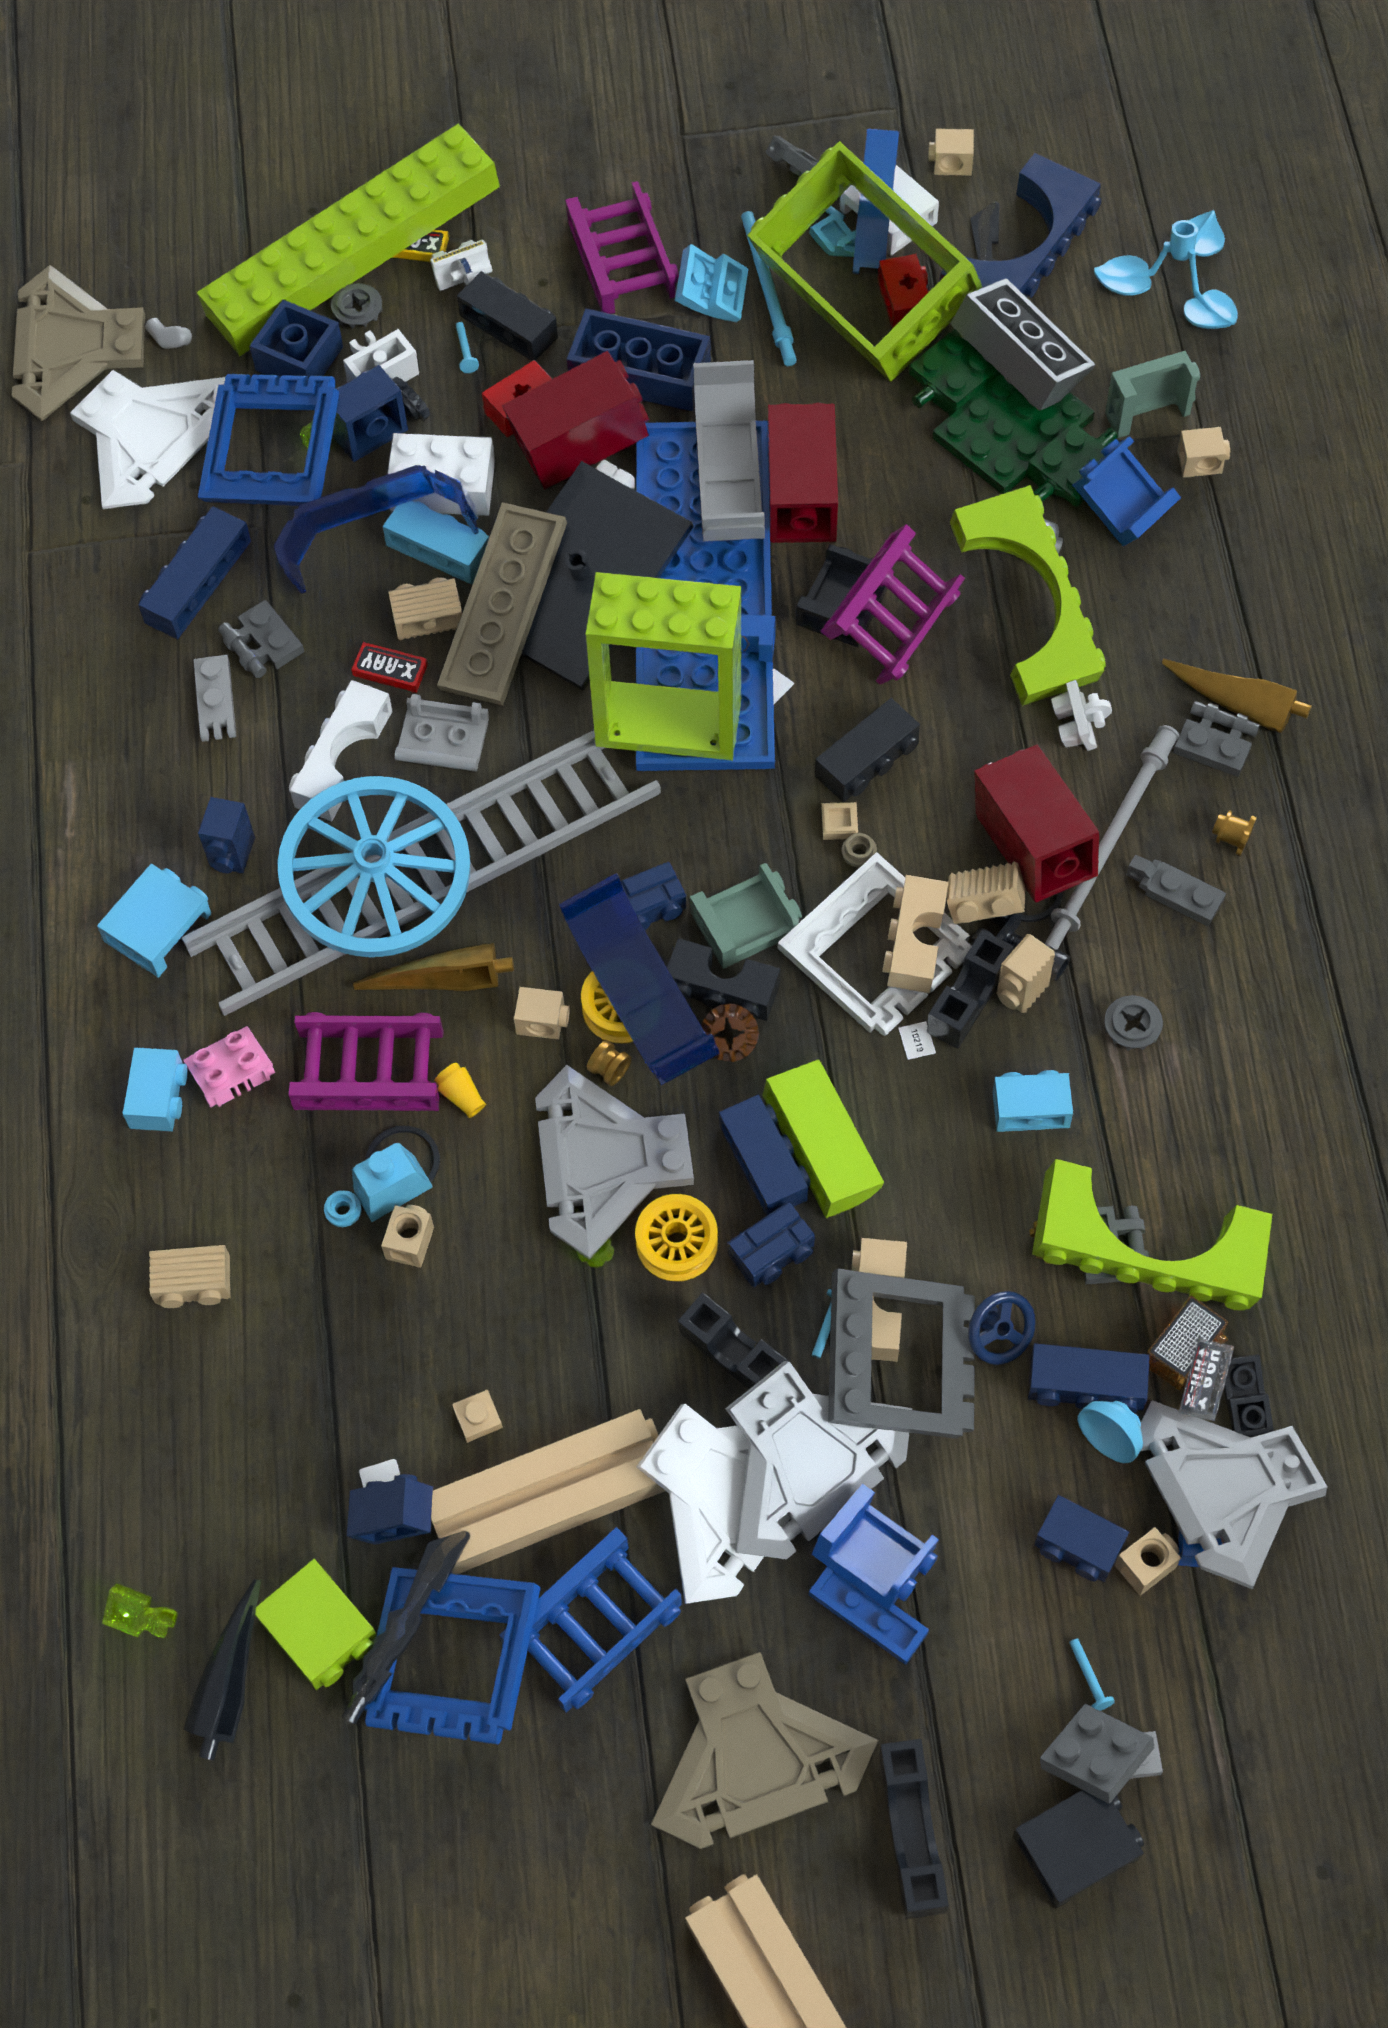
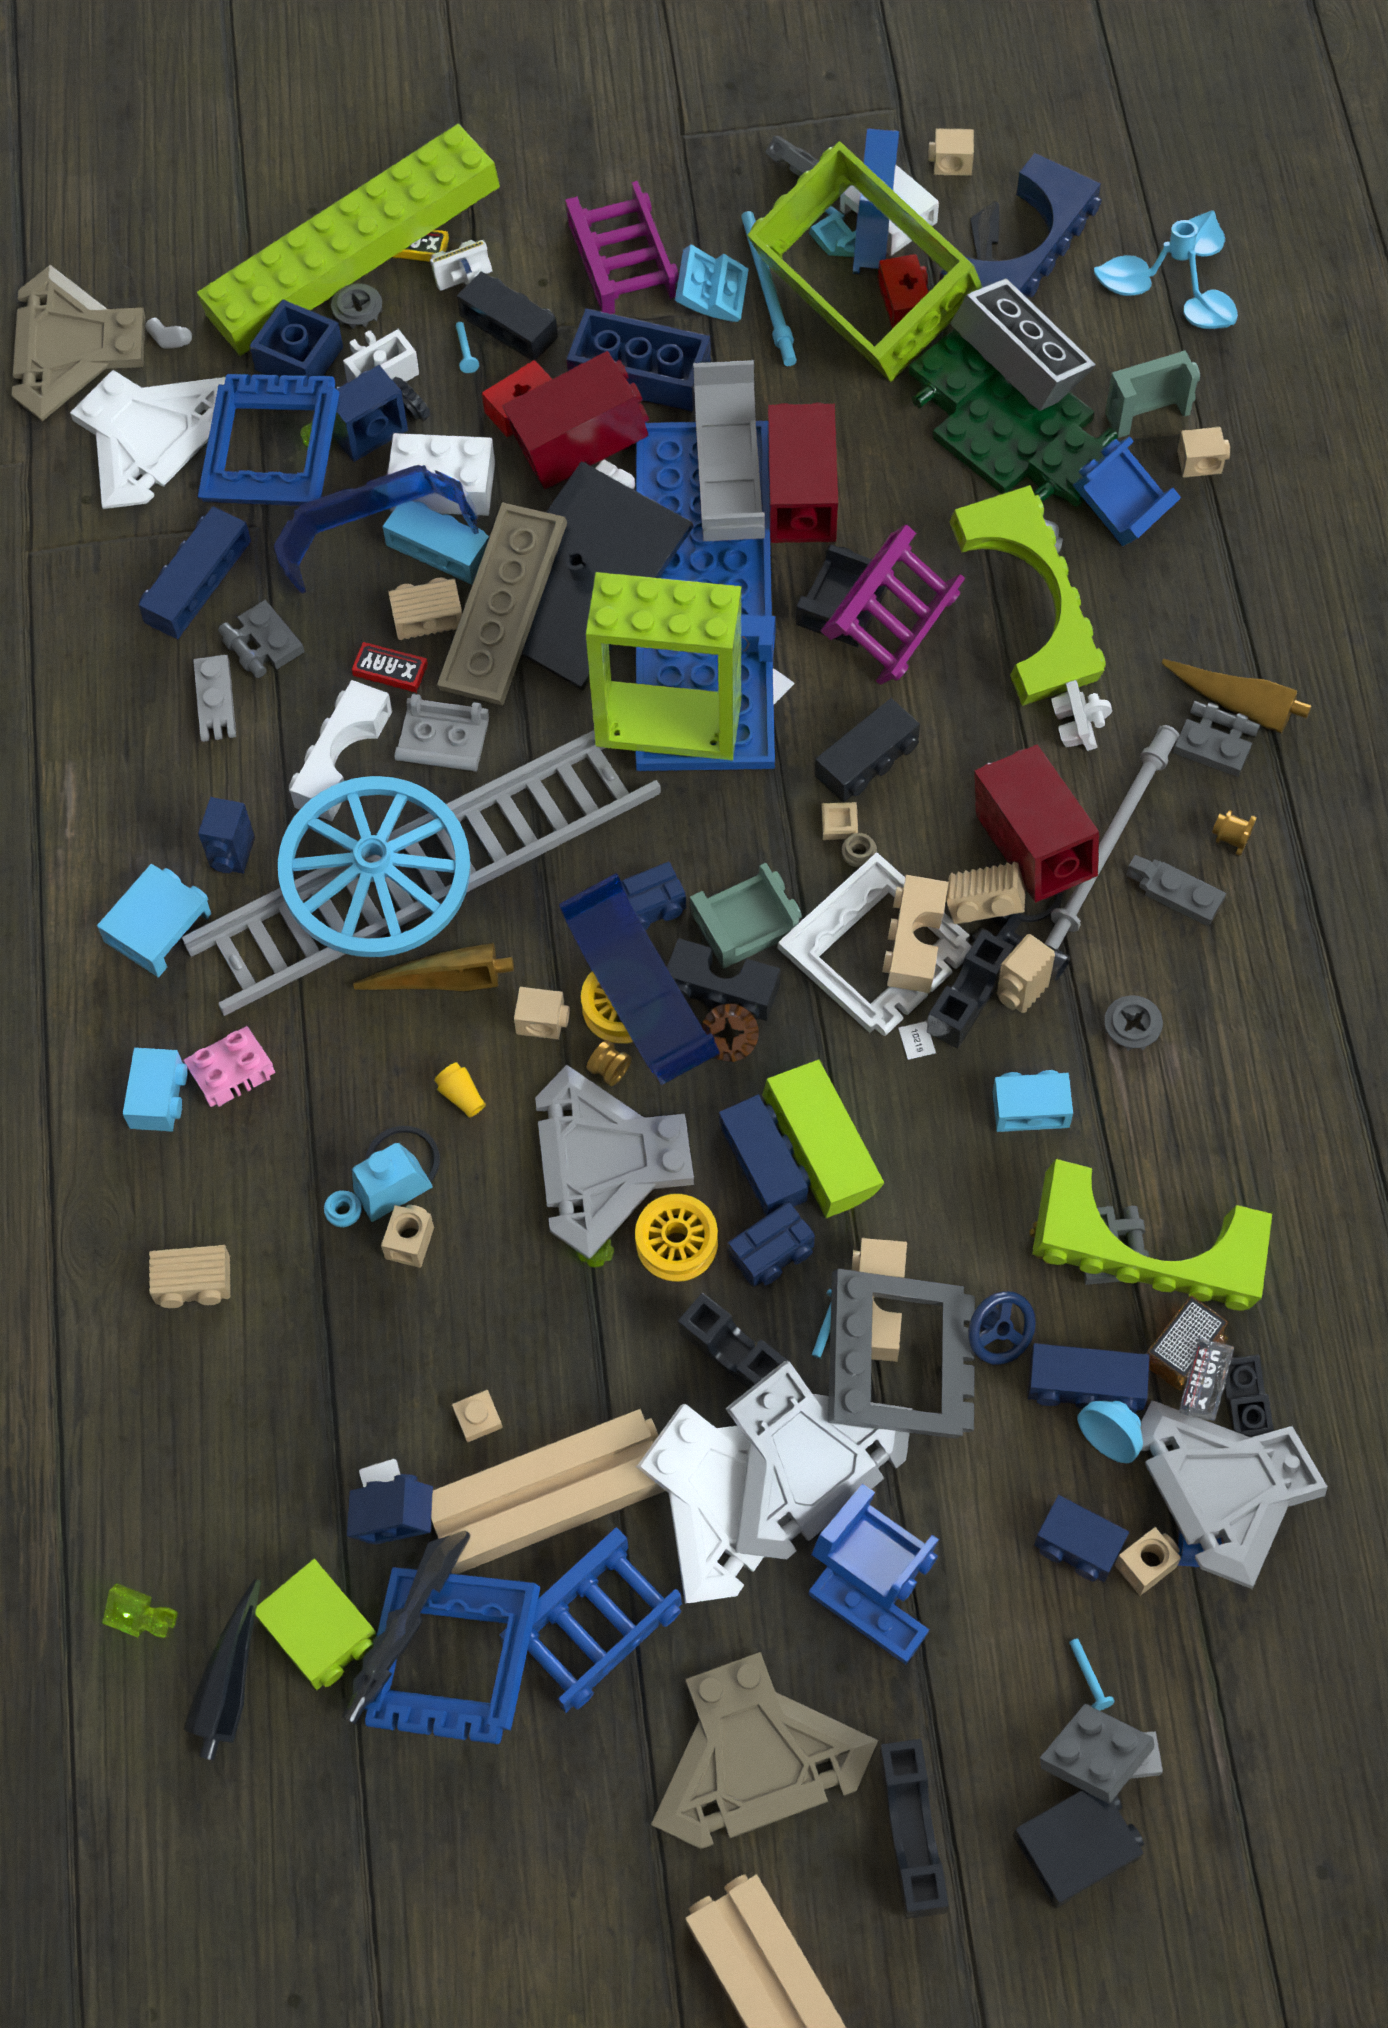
magenta fence [289,1012,443,1111] -> none

